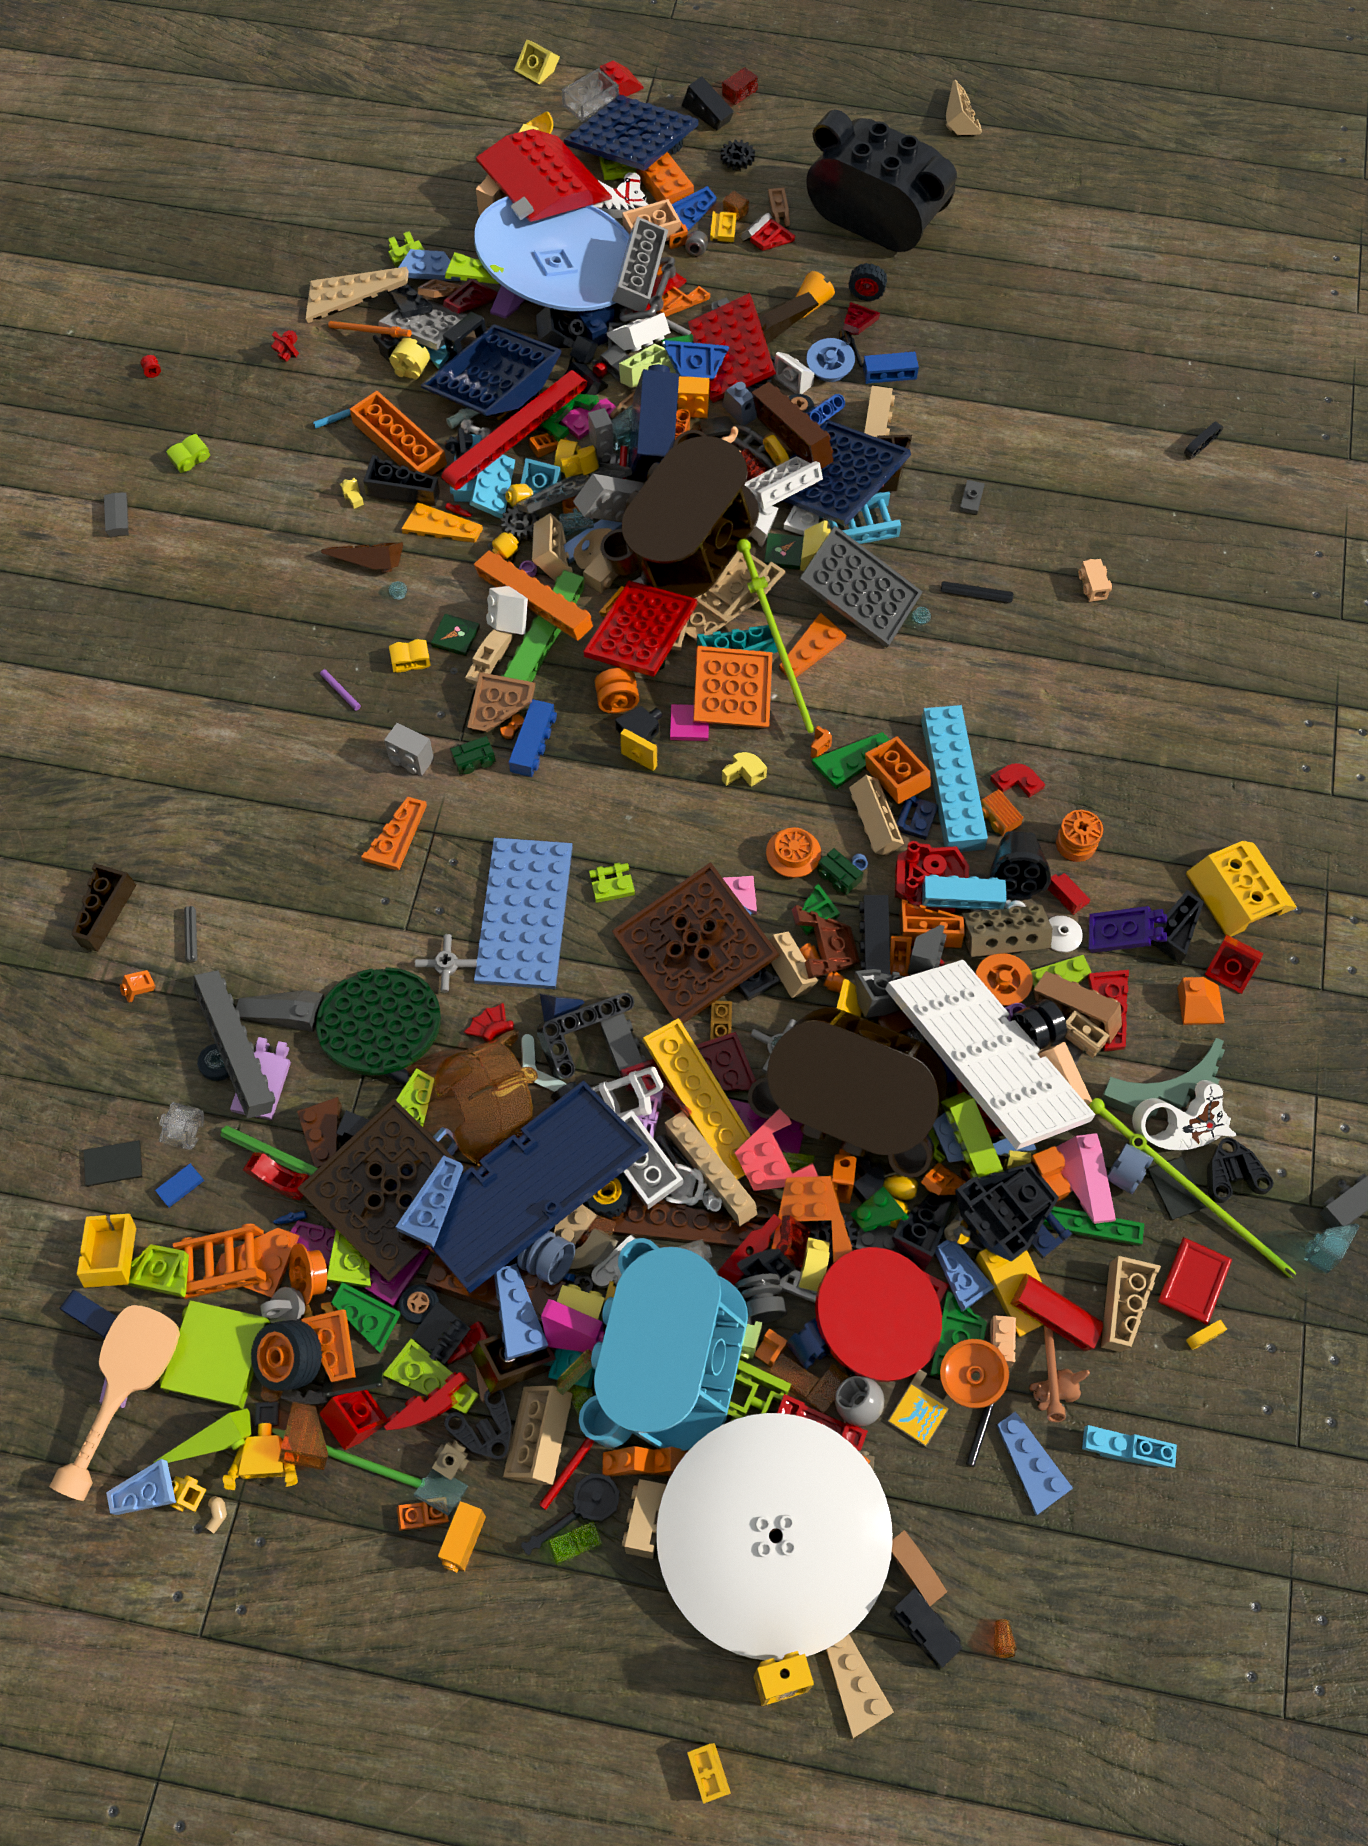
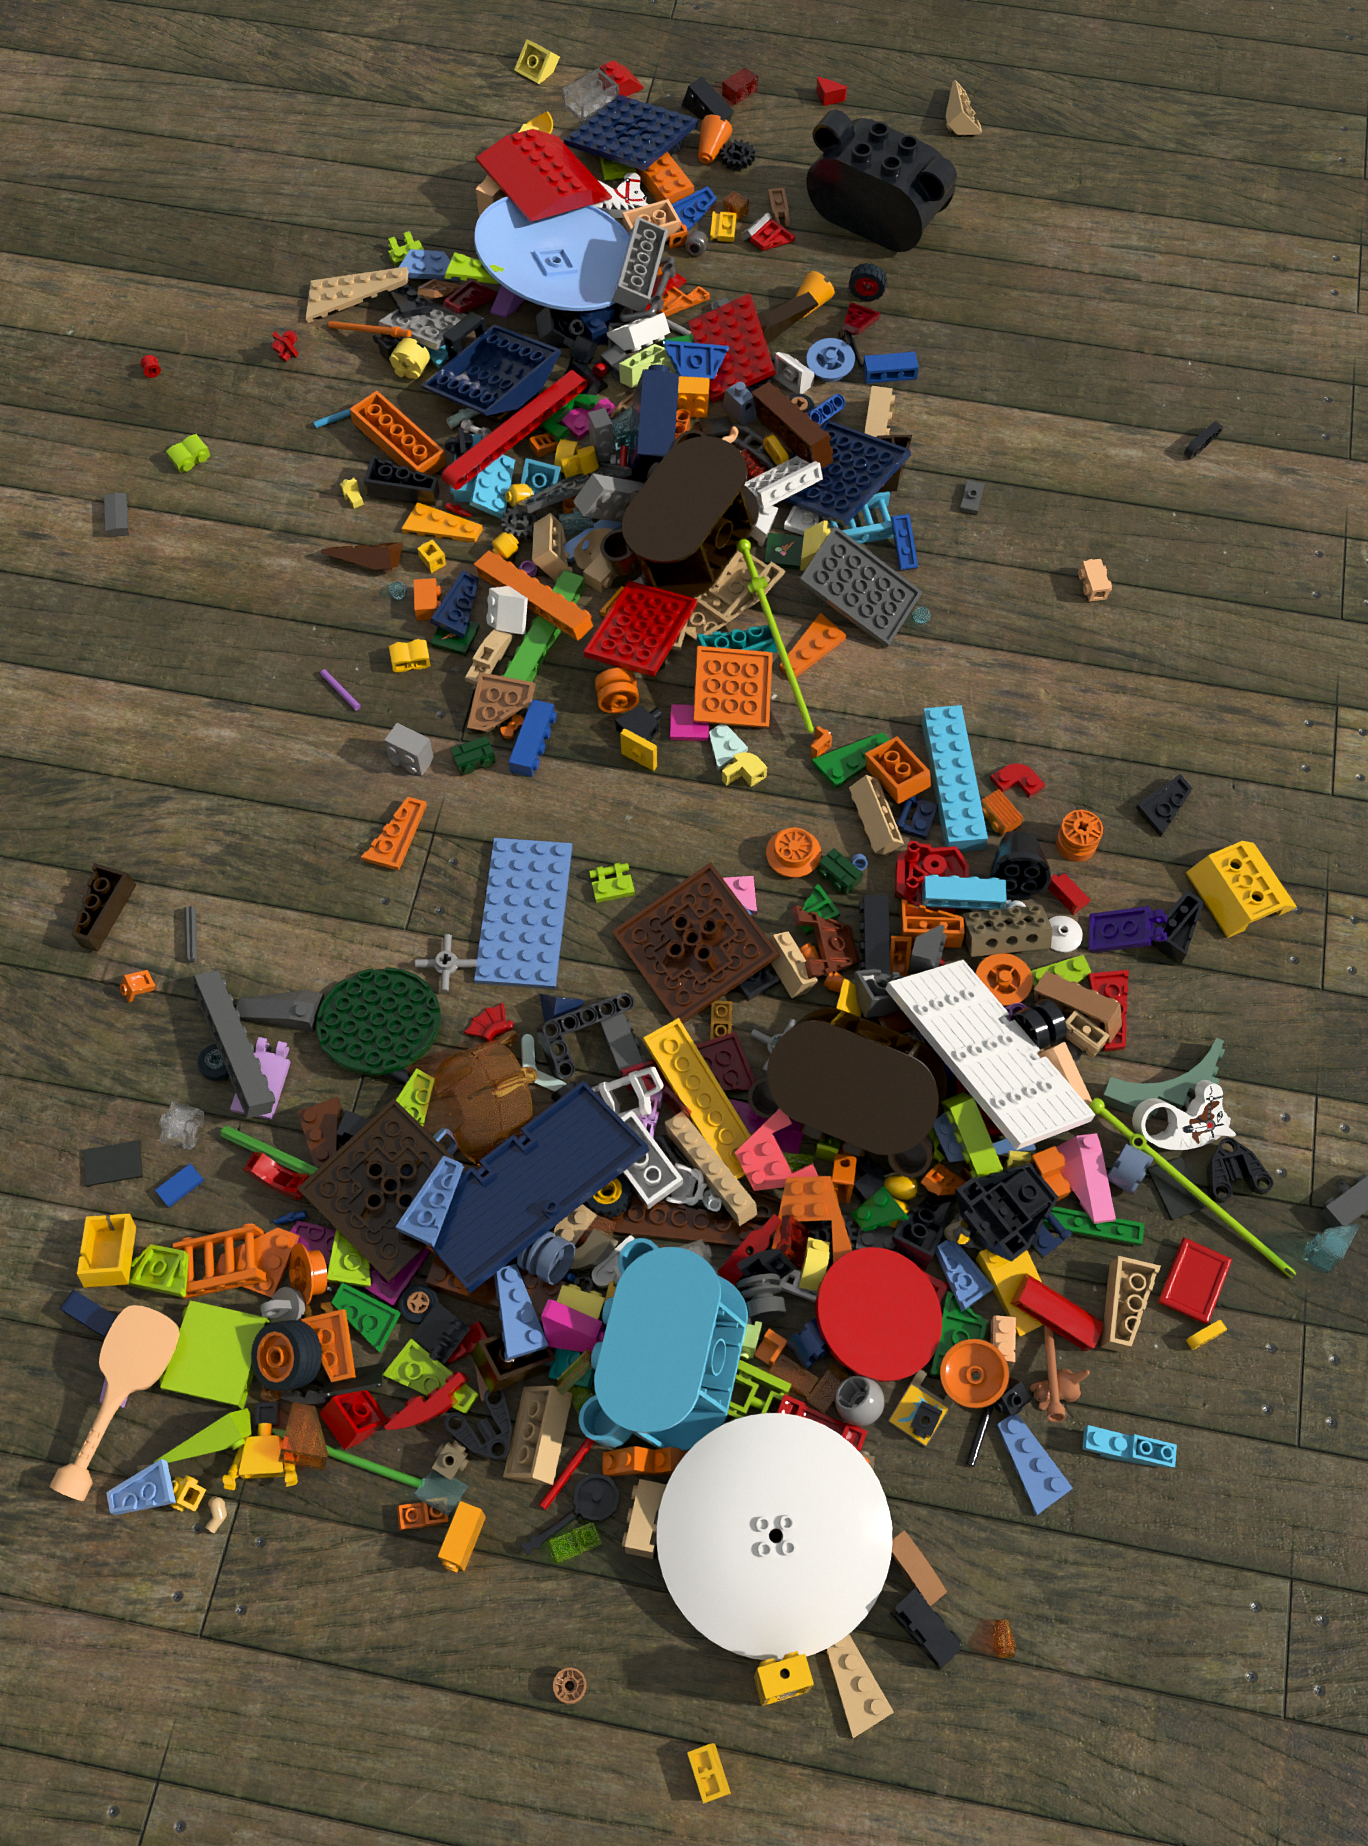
light grey tile [511,197,534,220] -> none
black axle [941,581,1014,603] -> none
orange slope [1177,977,1225,1025] -> none
red slope [1204,934,1264,994] -> none
none -> orange brick [414,578,441,621]
none -> yellow brick [417,539,446,573]
none -> dark blue wing [430,571,479,639]
none -> medium nougat wheel [553,1667,586,1705]
none -> orange cone [698,114,733,164]
none -> light aqua wing [709,724,748,771]
none -> lime slope [815,1134,842,1163]
none -> red slope [816,76,847,106]
none -> blue tile [891,514,918,571]
none -> black brick [910,1401,943,1439]
none -> black brick [993,1377,1031,1416]
none -> black wing [1136,774,1193,837]

